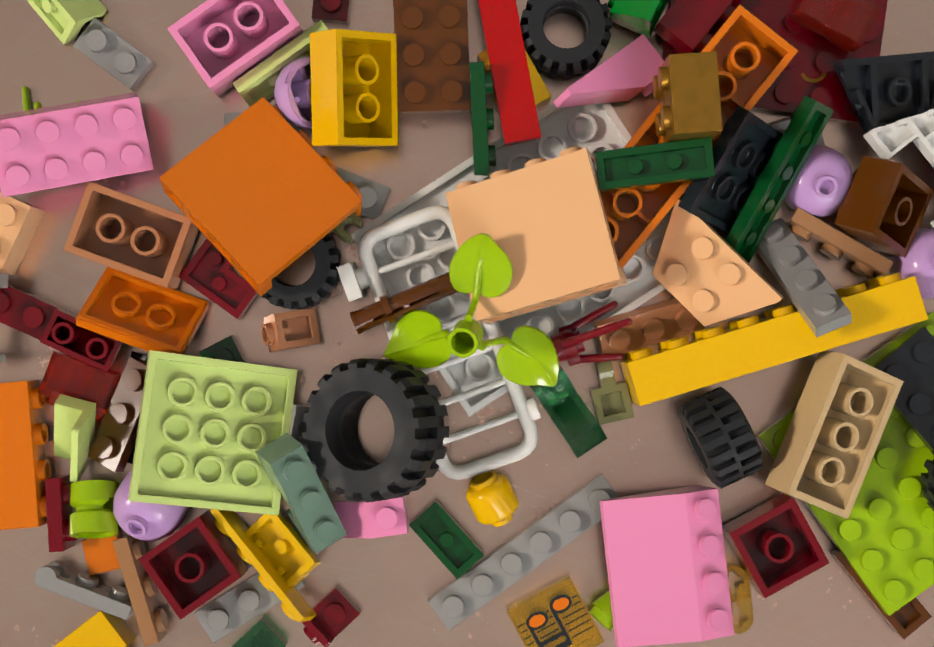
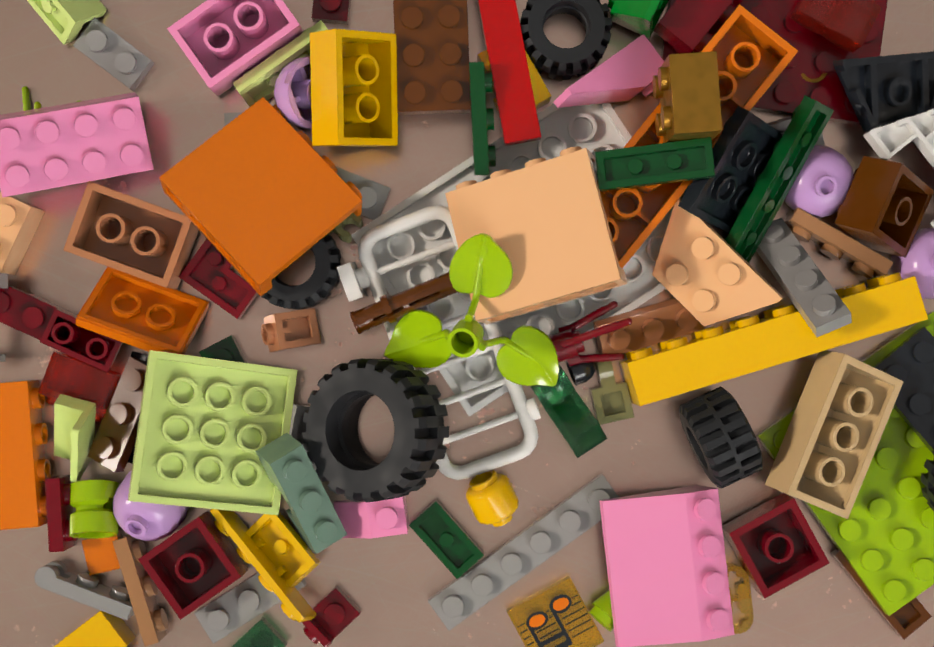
none -> black hinge [566,361,595,386]

